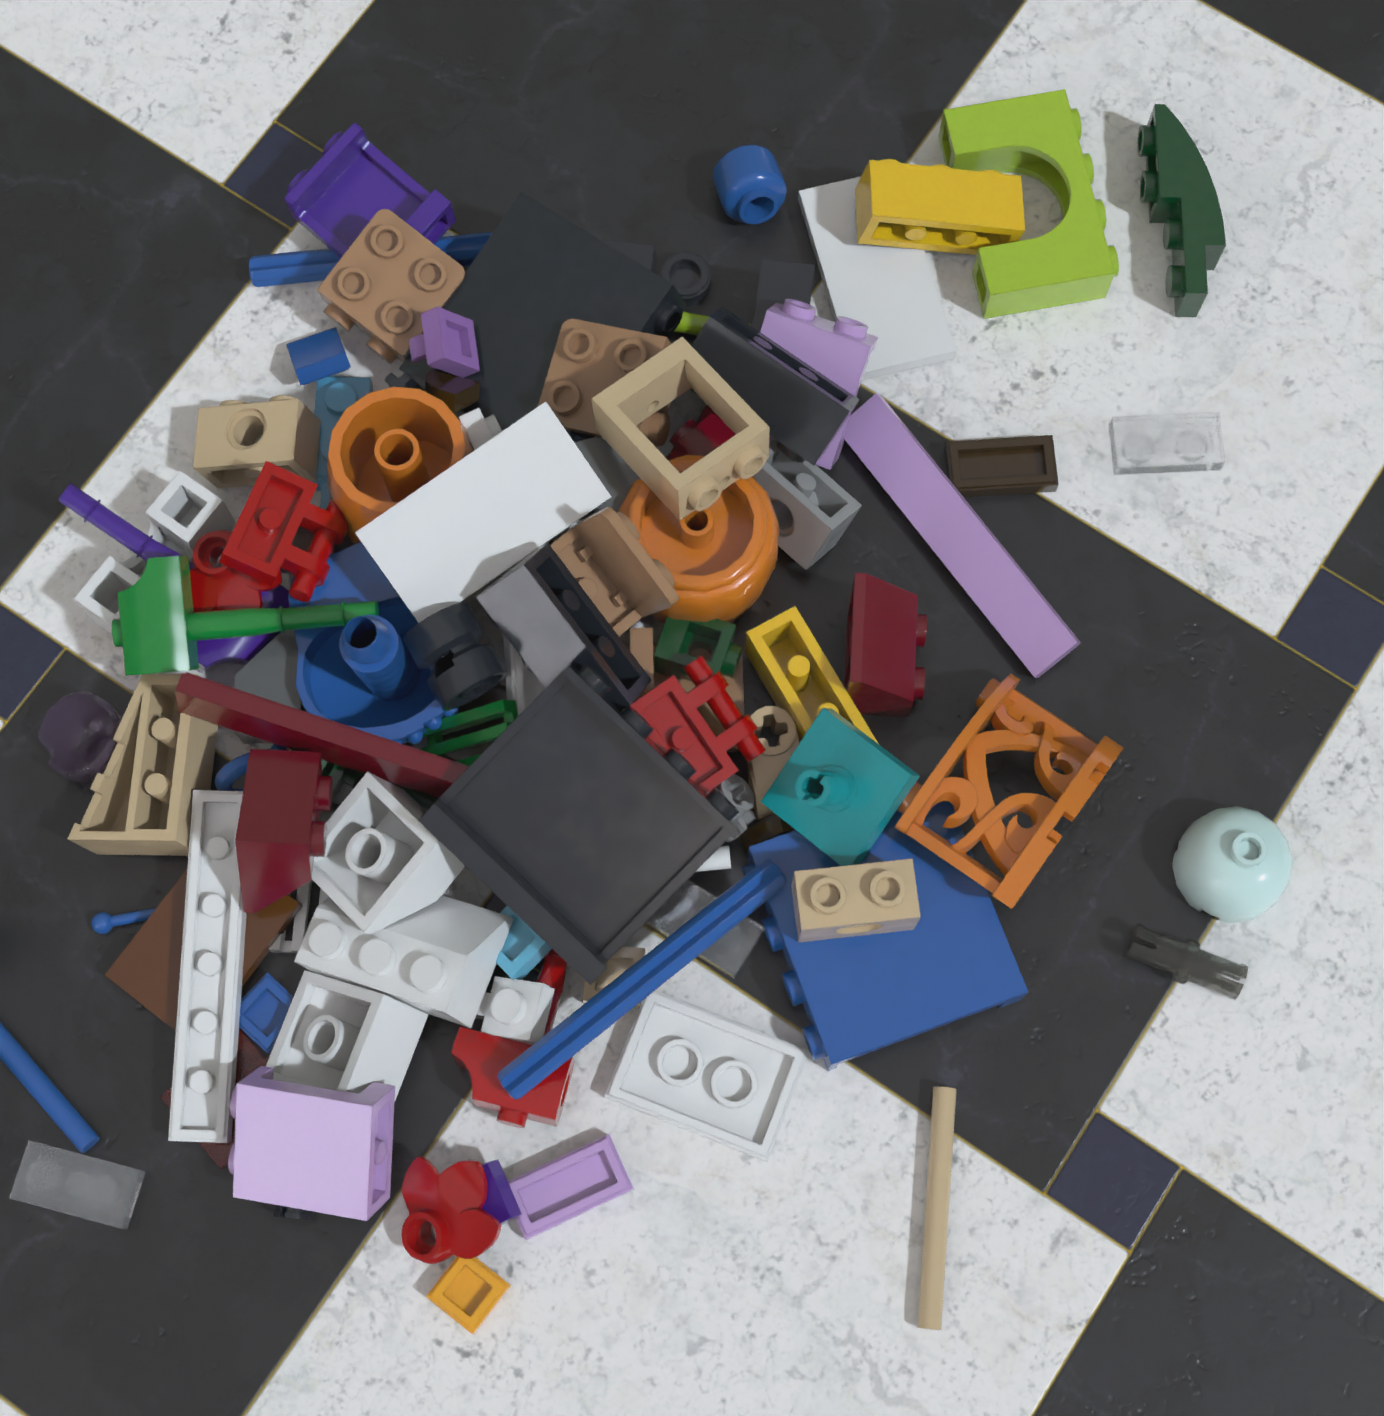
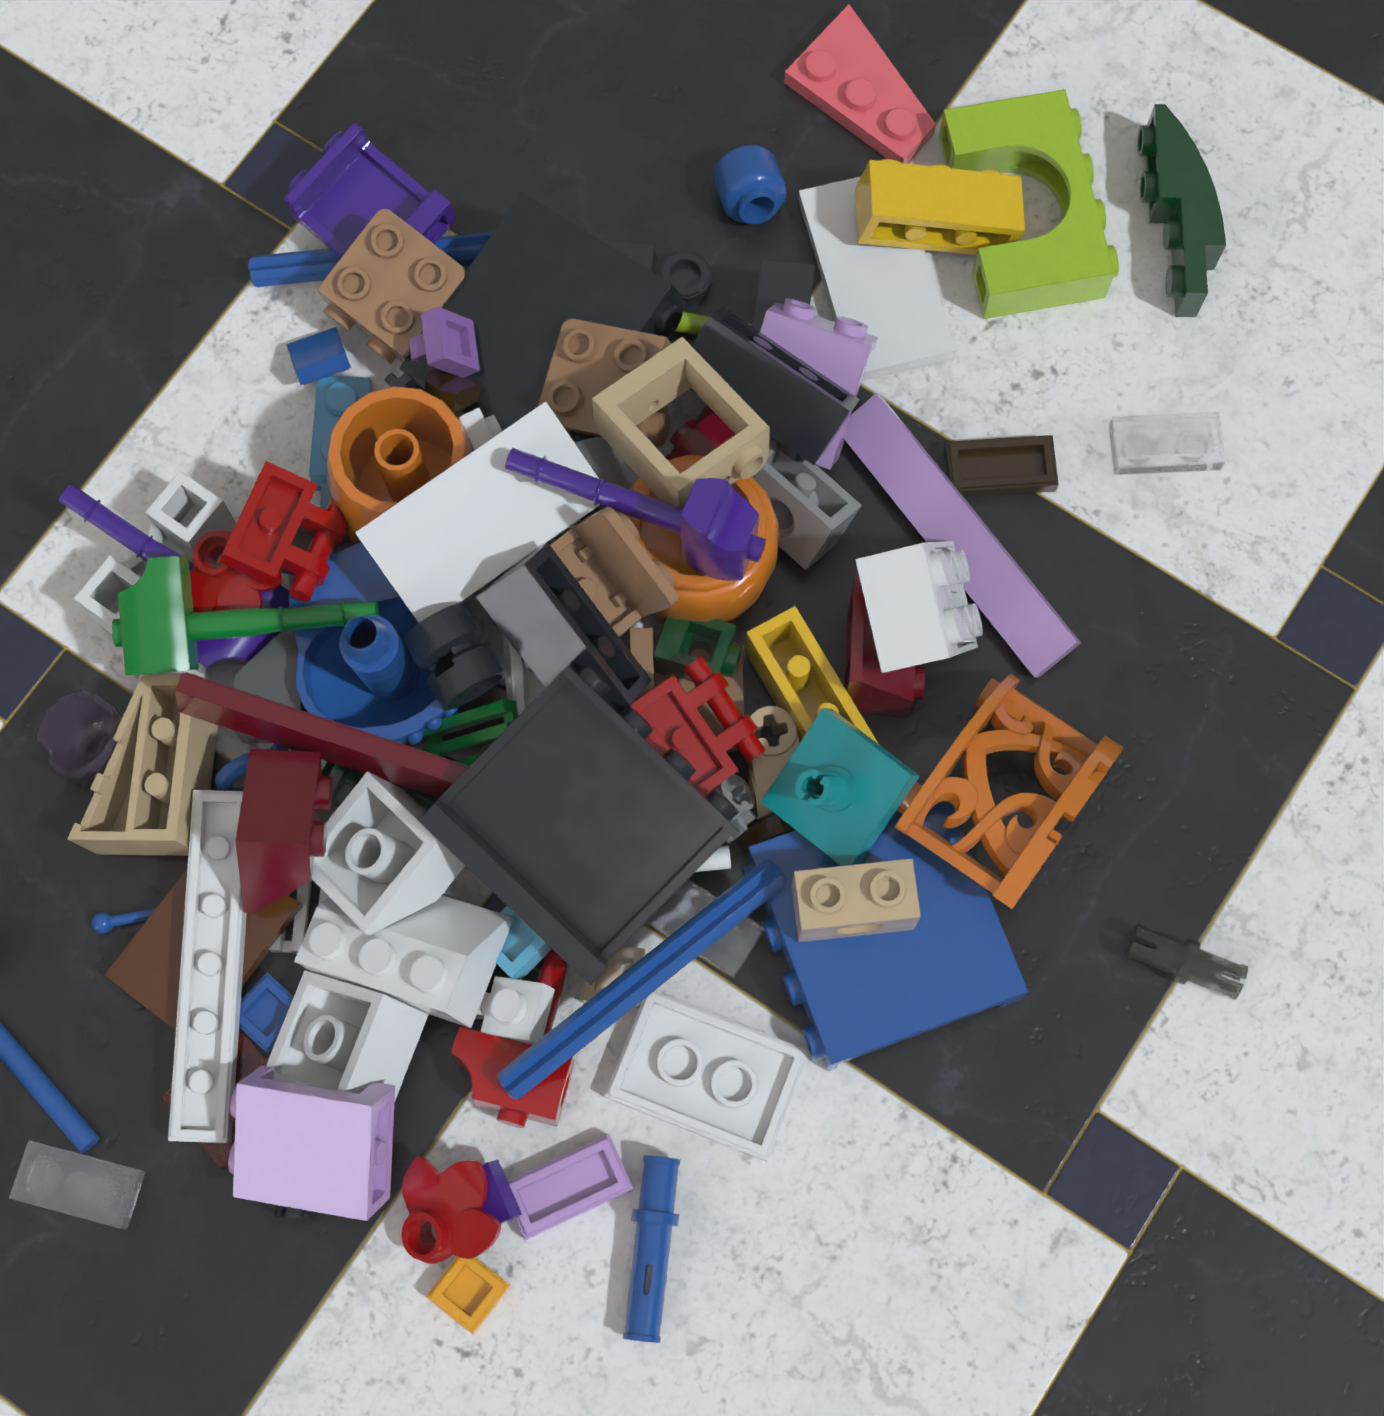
tan brick [193,395,321,488] -> none
tan bar [917,1087,957,1330] -> none
light aqua cylinder [1172,806,1293,923] -> none
none -> dark purple piece [505,447,766,581]
none -> blue pin [622,1155,680,1343]
none -> coral wing [784,4,936,164]
none -> white slope [855,541,983,673]

